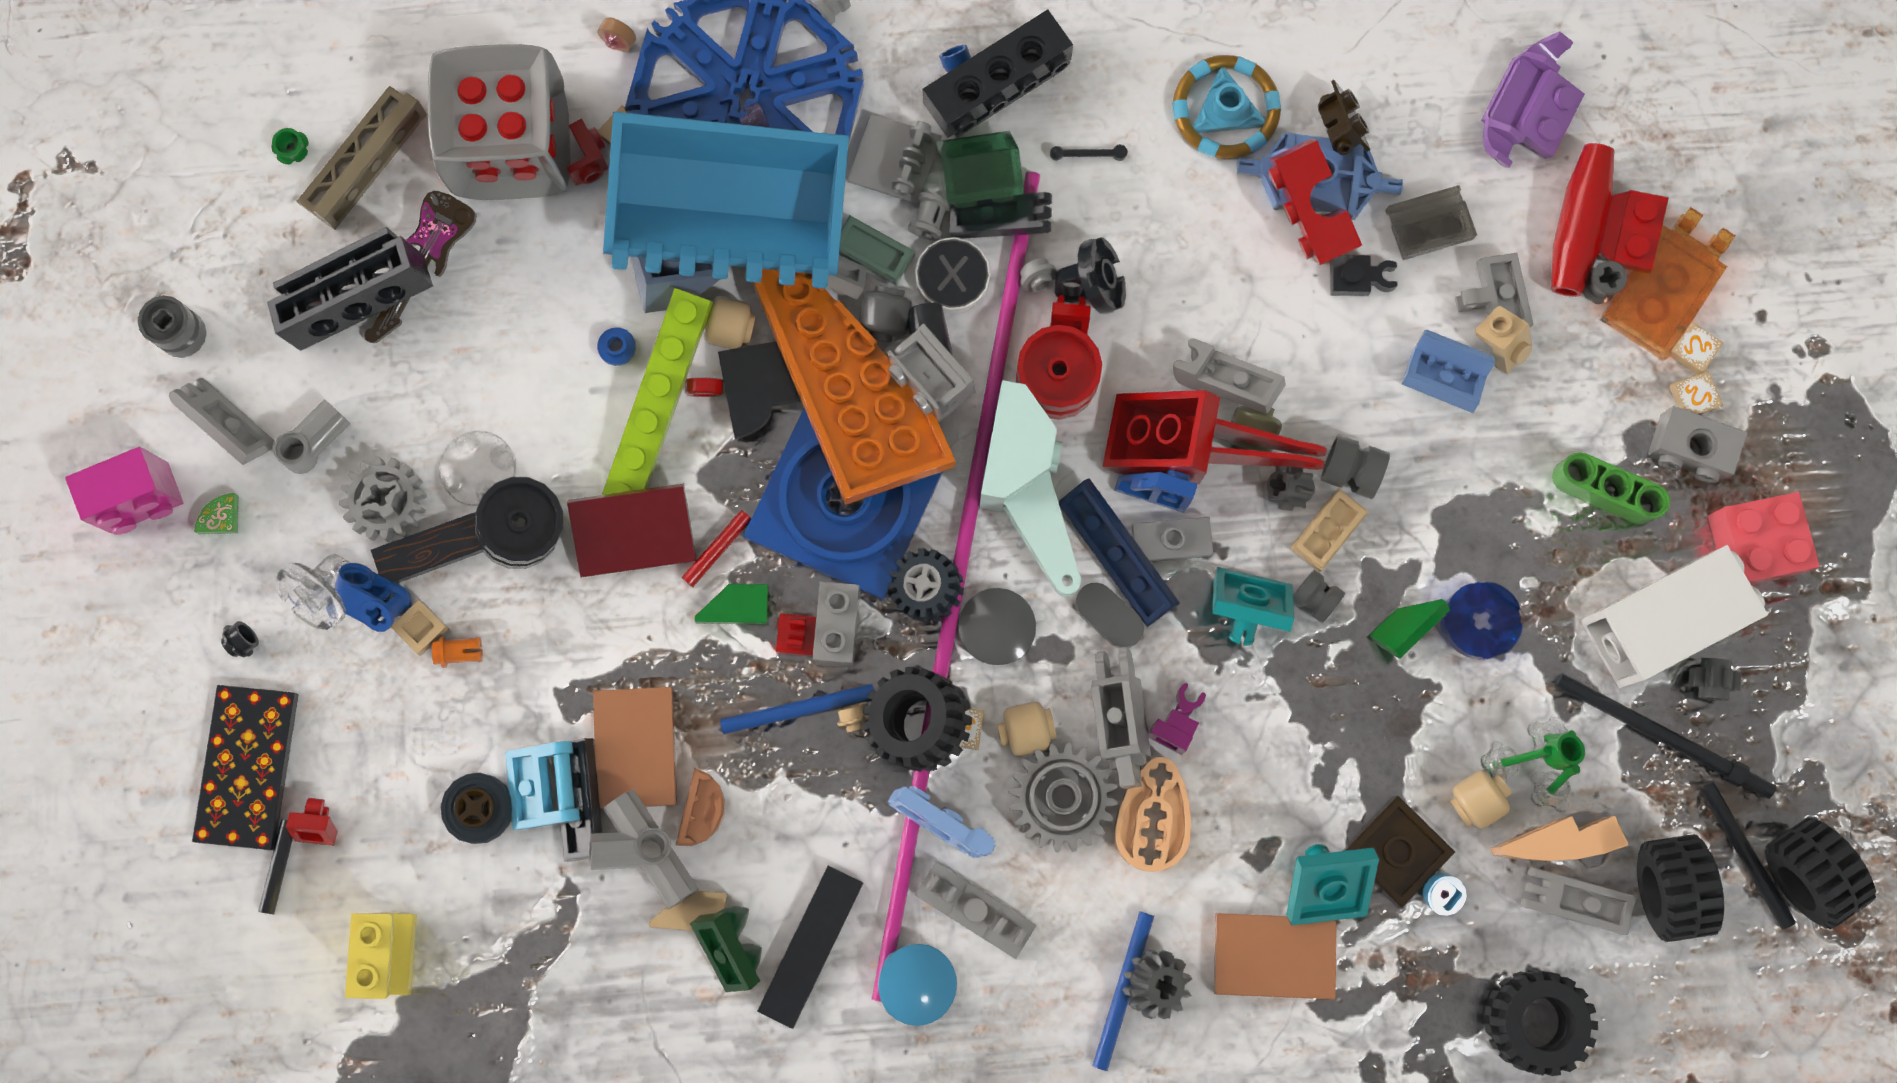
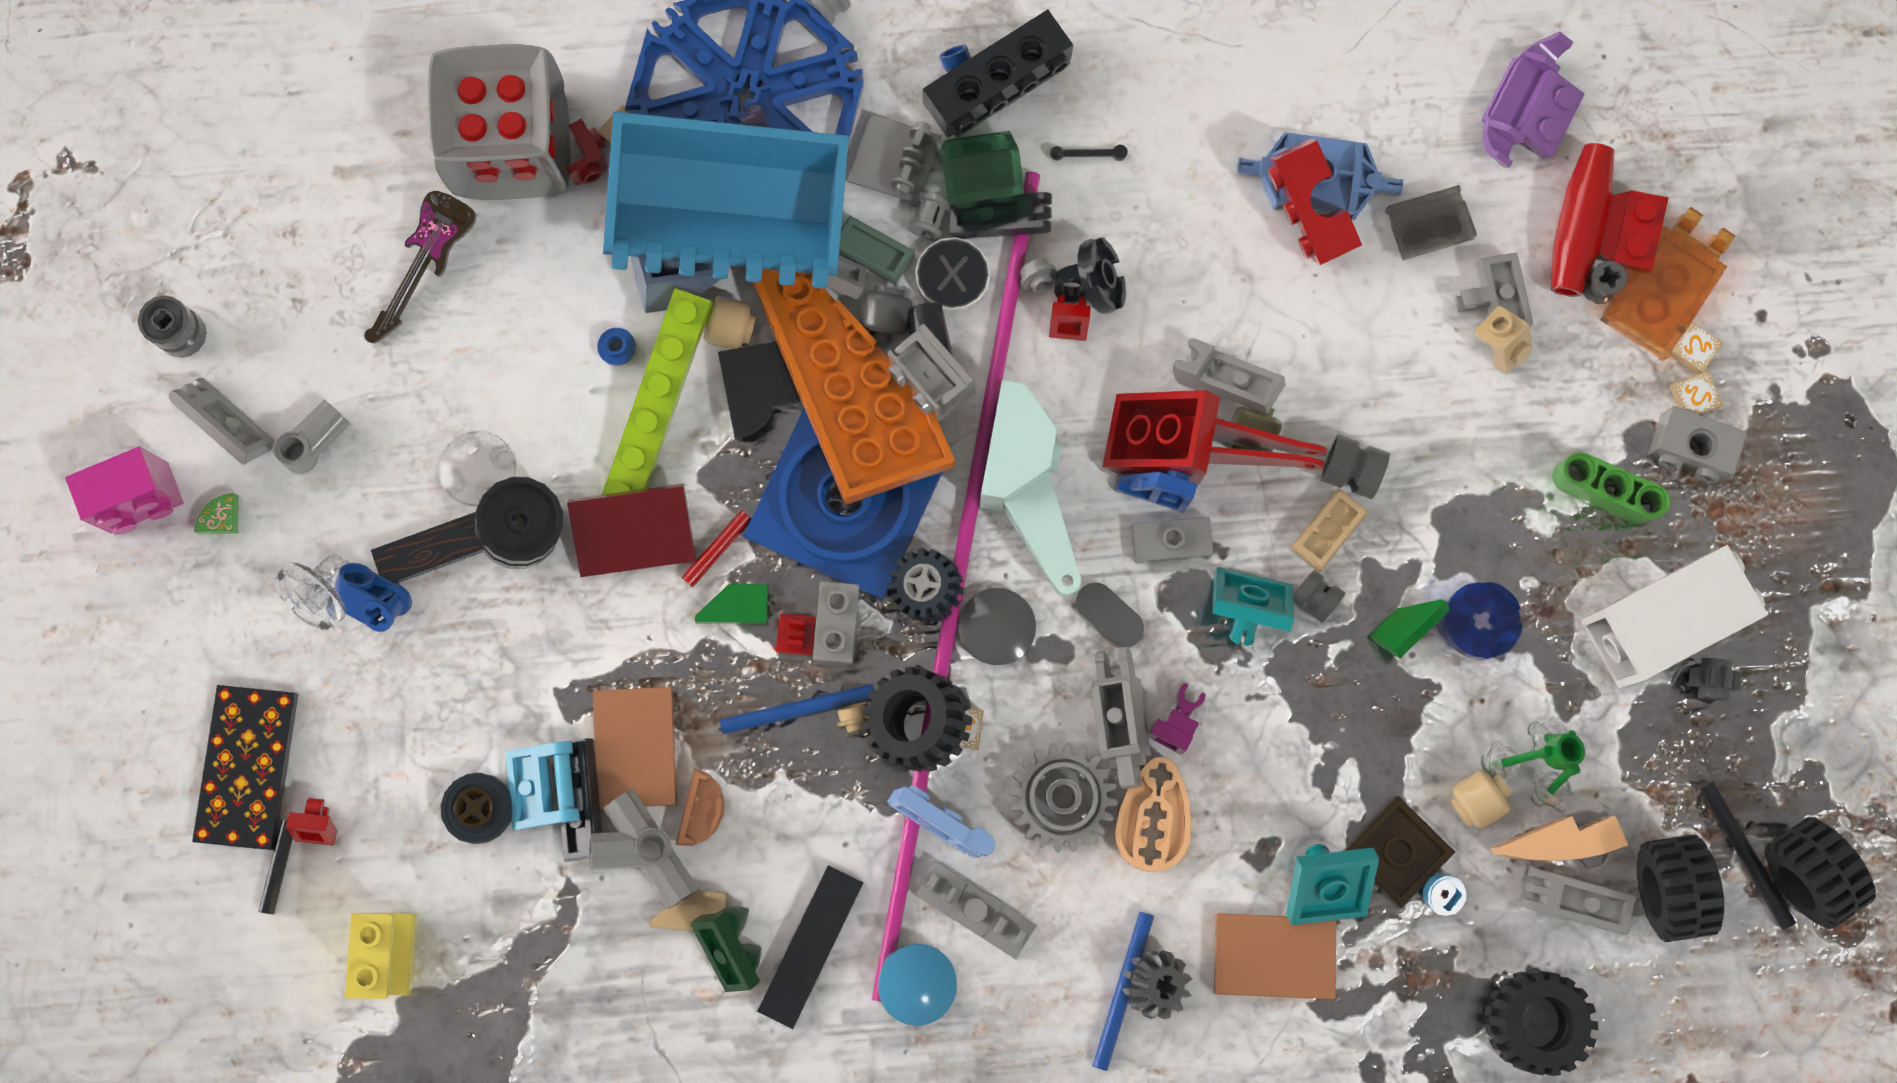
black plate [221,621,259,658] -> none
black brick [267,227,433,351] -> none
green plate [271,128,309,165] -> none
dark tan fence [296,86,427,230] -> none
light grey gear [339,457,427,542] -> none
tan plate [391,600,449,656] -> none
orange pin [432,637,483,668] -> none
medium nougat tile [597,17,636,52] -> none
red tile [685,378,723,397] -> none
tan head [997,702,1056,757] -> none
red wheel [1015,325,1102,420] -> none
dark blue tile [1058,478,1180,627] -> none
medium azure piece [1172,55,1281,159] -> none
dark grey gear [1267,466,1315,511] -> none
dark brown hinge [1318,79,1370,155] -> none
black plate [1330,255,1398,296] -> none
medium blue bracket [1402,330,1496,413] -> none
black bar [1555,673,1777,799] -> none
coral brick [1707,492,1820,585] -> none

